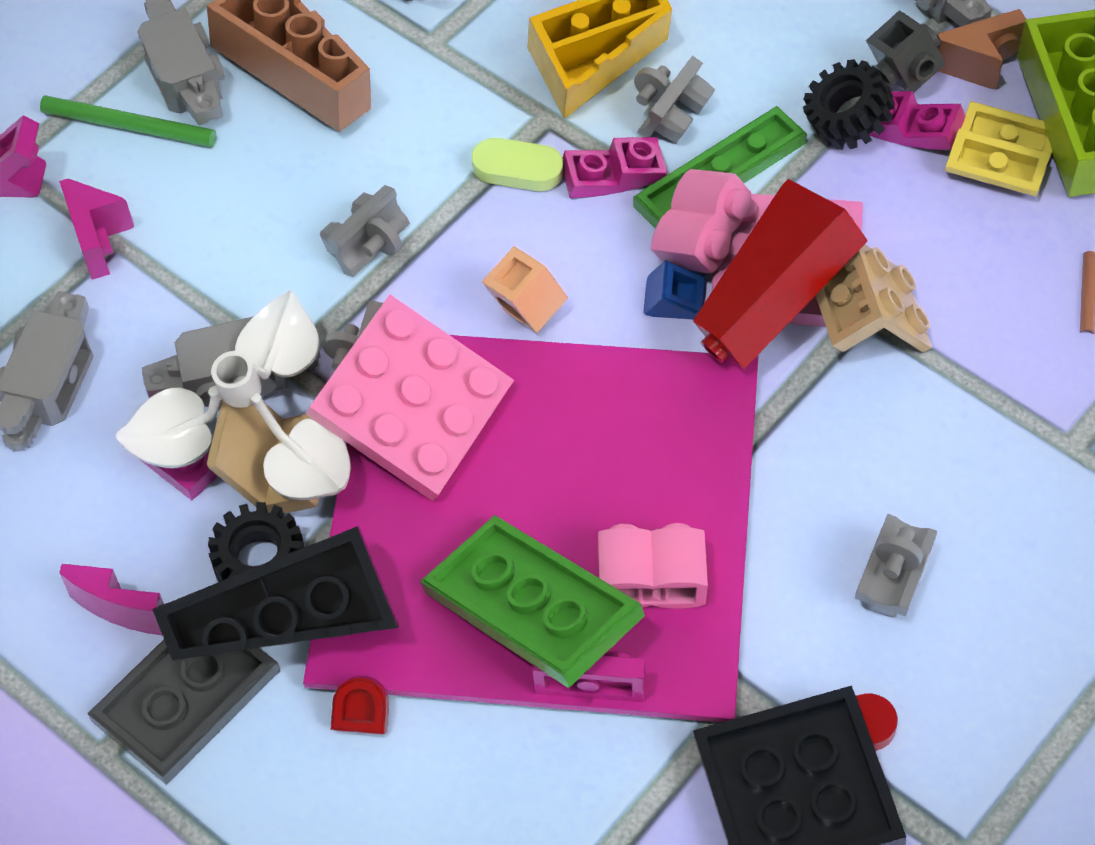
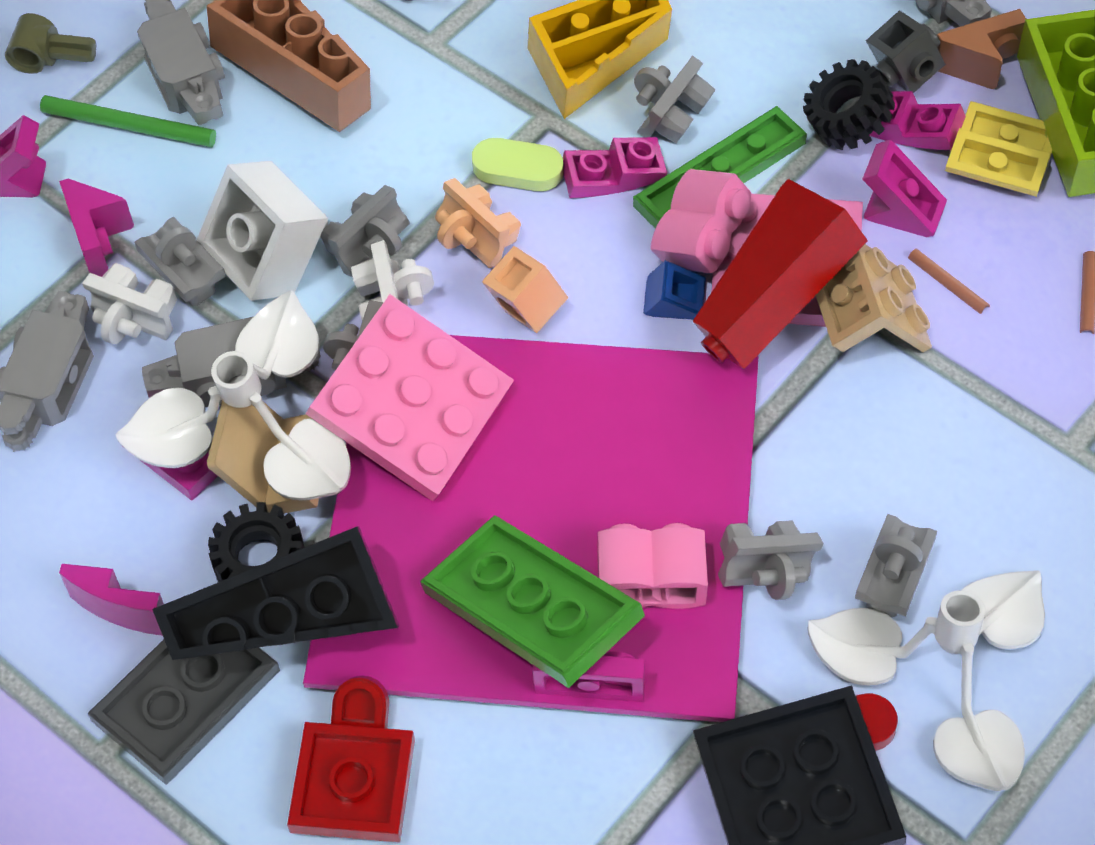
none -> olive axle [5,13,97,74]
none -> white hips [82,262,177,344]
none -> light grey hips [134,216,226,306]
none -> white brick [197,161,328,301]
none -> red plate [287,722,415,843]
none -> white hips [351,240,434,320]
none -> light nougat hips [435,178,521,268]
none -> light grey hips [718,520,824,600]
none -> white plant [807,570,1045,791]
none -> dark pink slope [862,139,947,237]
none -> nougat piece [908,248,990,314]

